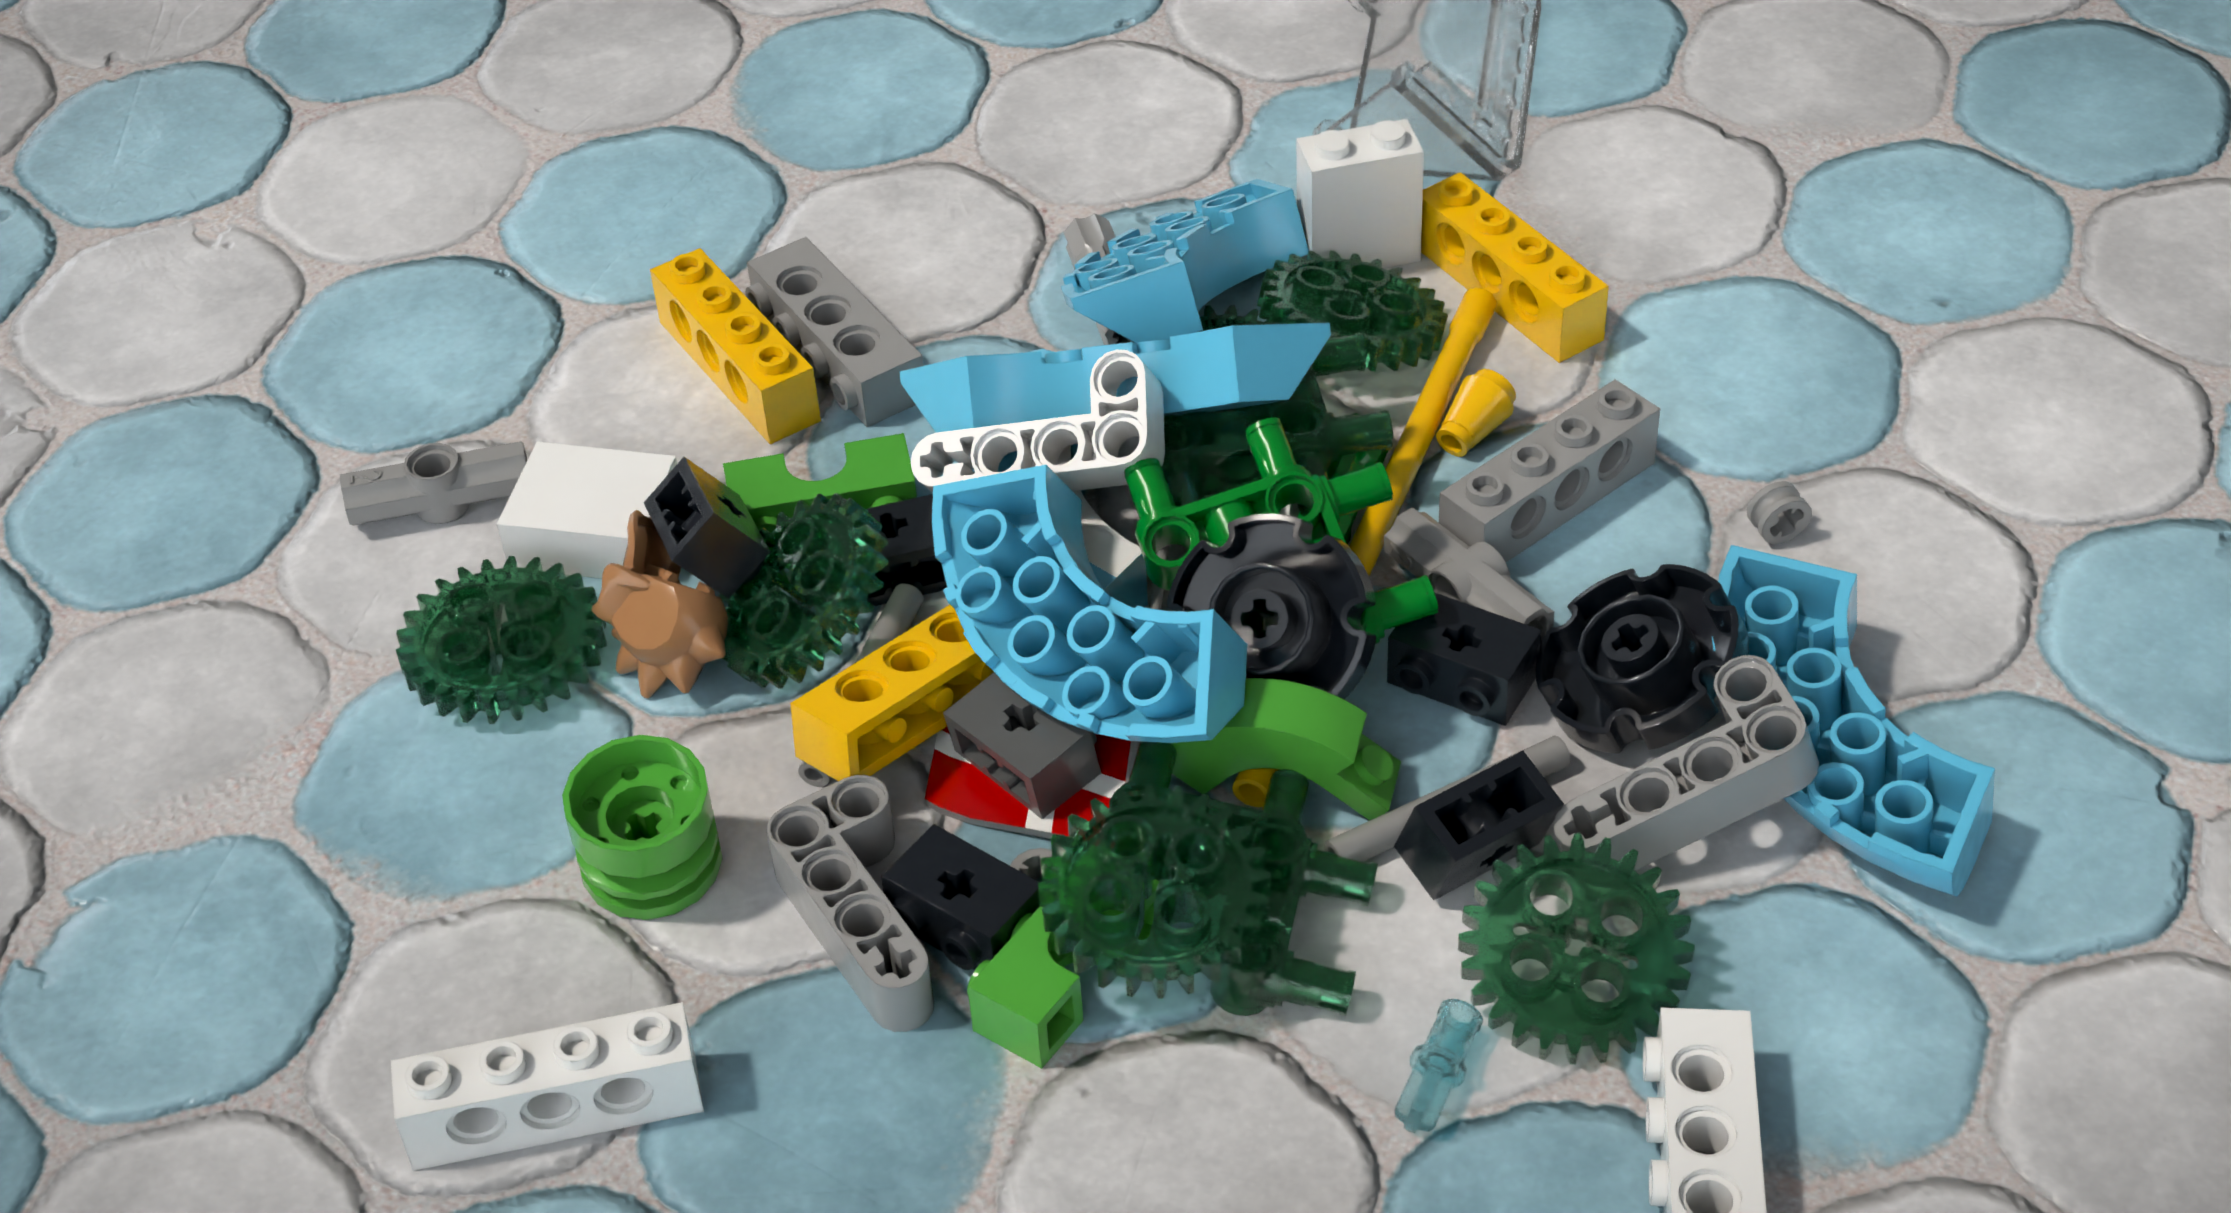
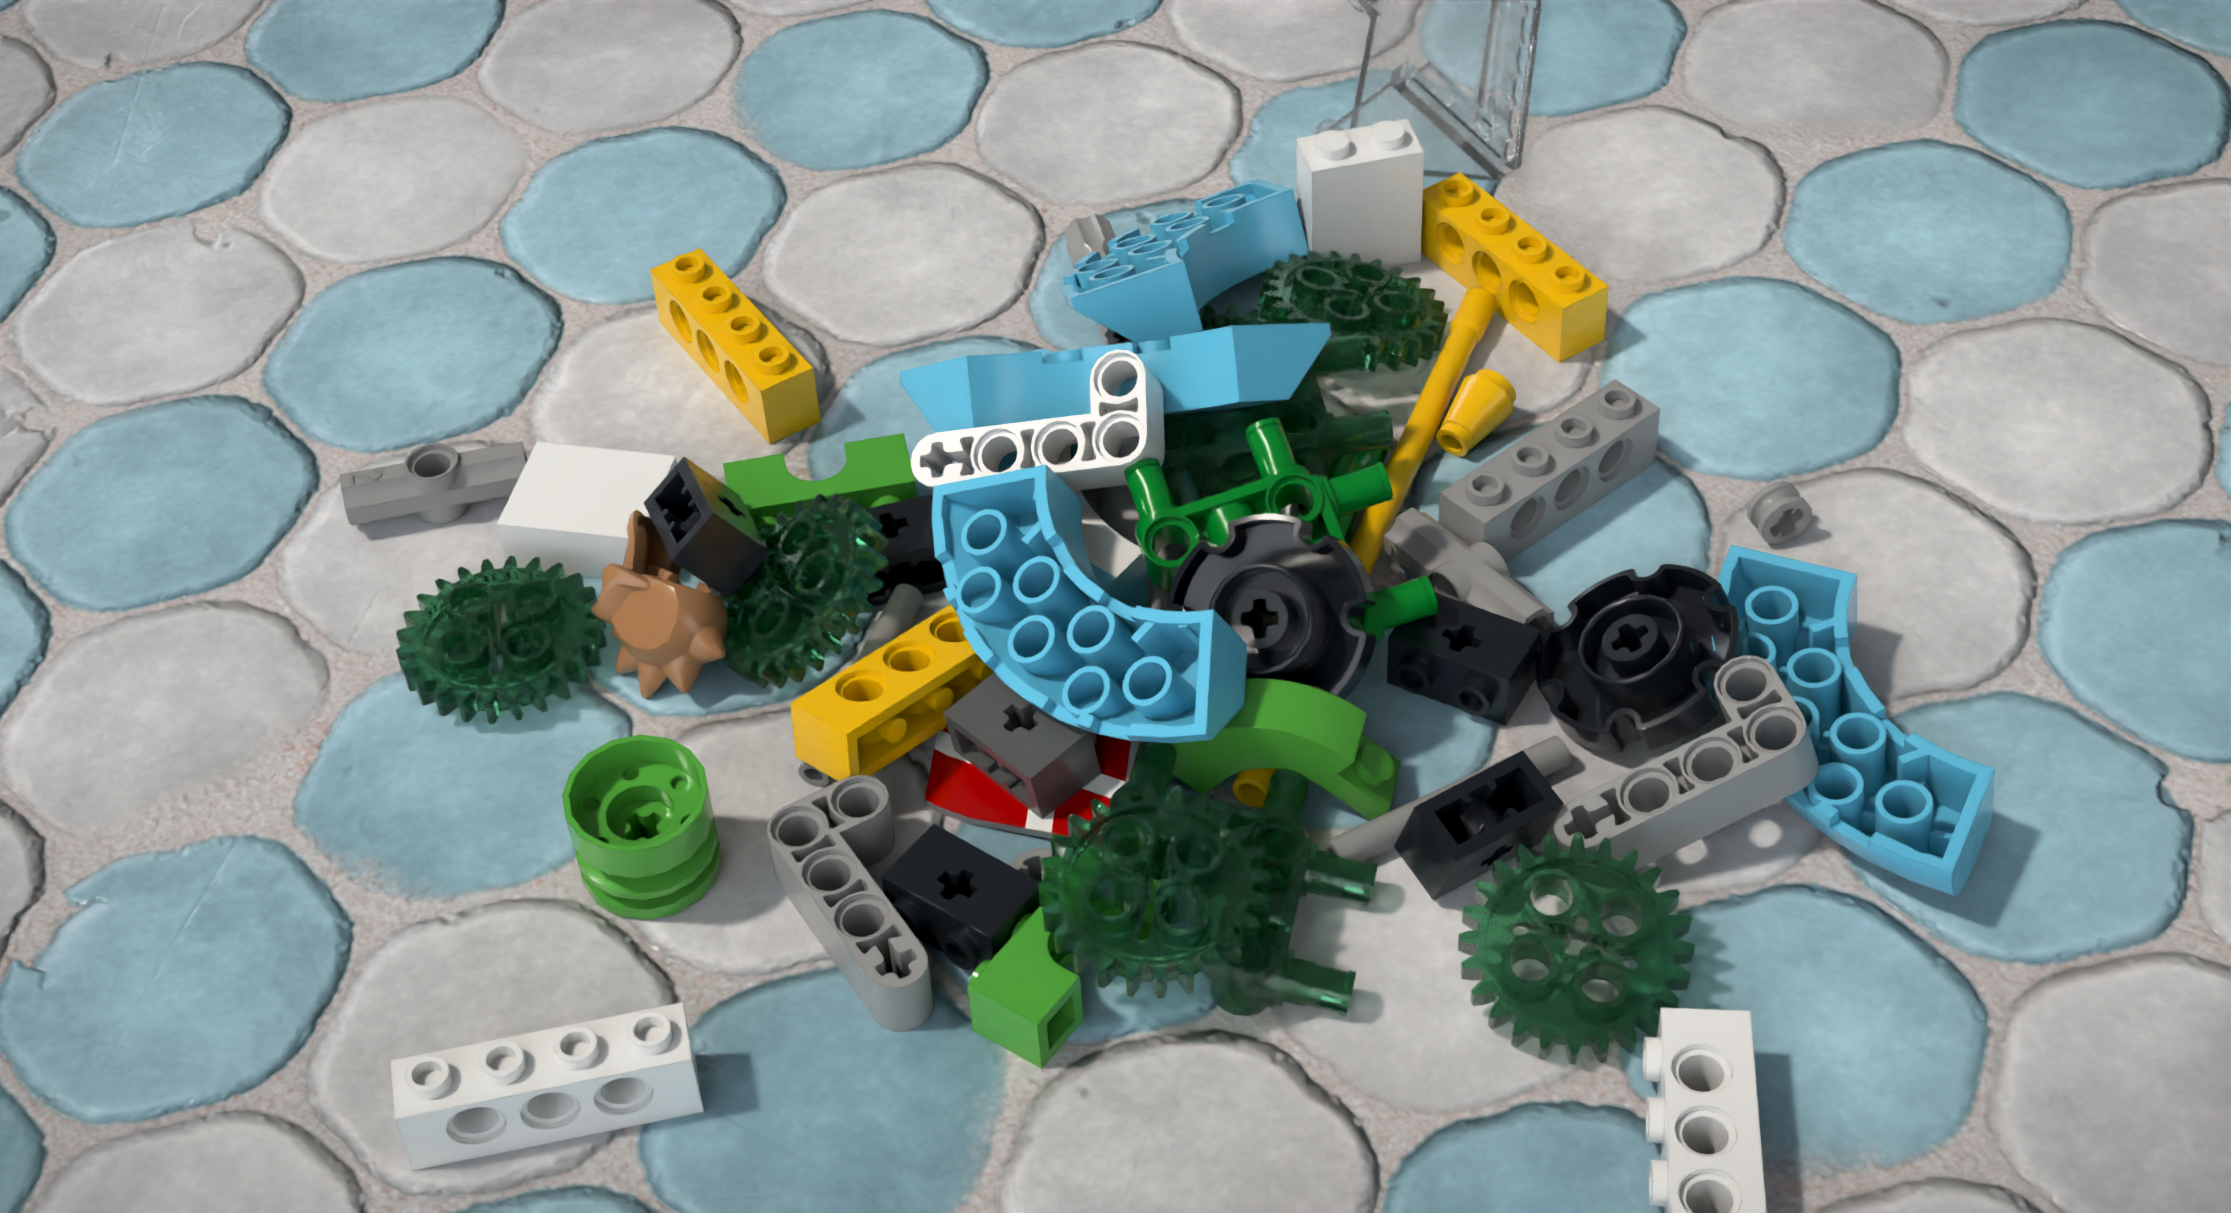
light grey brick [745,237,924,427] -> none
clear light blue axle [1394,999,1483,1133] -> none

